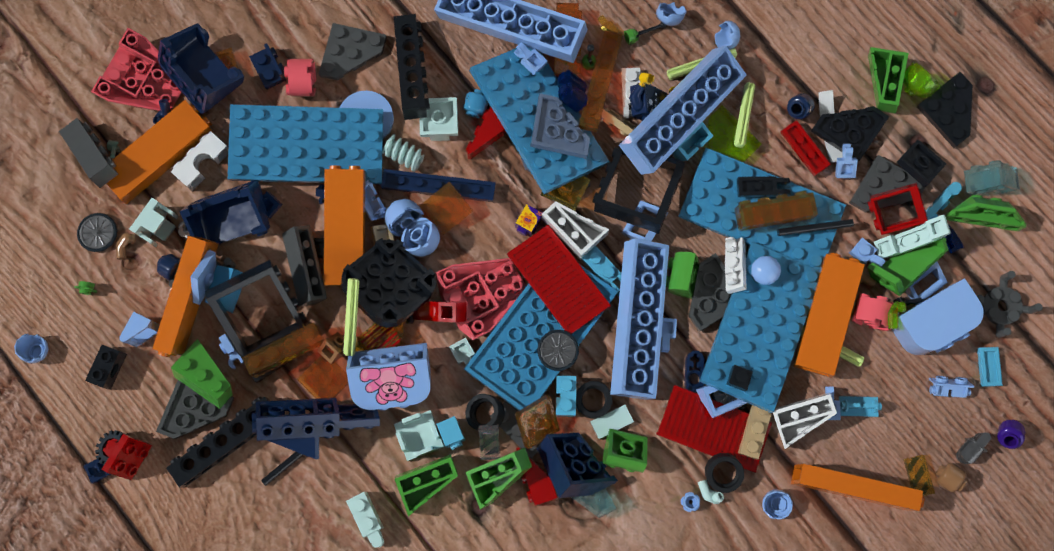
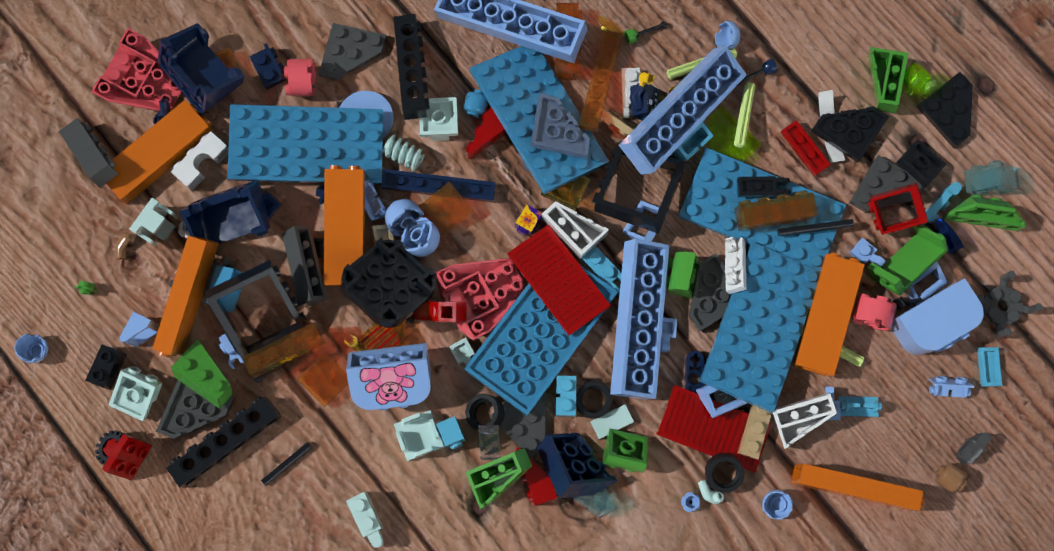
flat silver wheel [77,213,118,252] -> none
dark blue tile [84,459,112,484] -> none
sand green hand [107,140,120,158] -> none
dark blue head [157,254,180,281] -> none
light blue plate [191,250,216,305] -> none
dark blue wedge [252,398,380,459] -> none
medium nougat brick [318,332,345,364] -> none
yellowish green axle [343,278,359,356] -> none
bright green wedge [394,455,458,517] -> none
light blue plate [514,42,548,75] -> none
clear orange plate [515,395,560,449] -> none
flat silver wheel [537,330,579,371] -> none
clear blue brick [557,69,588,113] -> none
bright green hinge [581,44,596,70] -> none
light blue hair [656,2,687,26] -> none
black plate [726,365,753,391] -> none
light blue hair [751,256,781,285] -> none
dark blue head [787,93,815,120] -> none
light blue plate [835,144,858,178] -> none
light aqua slope [874,215,951,259] -> none
clear neon green arm [888,301,906,329] -> none
clear yellow tile [903,455,935,496] -> none
dark purple head [997,420,1026,449] -> none
none -> light aqua plate [109,366,162,421]
none -> dark blue hinge [737,58,778,86]

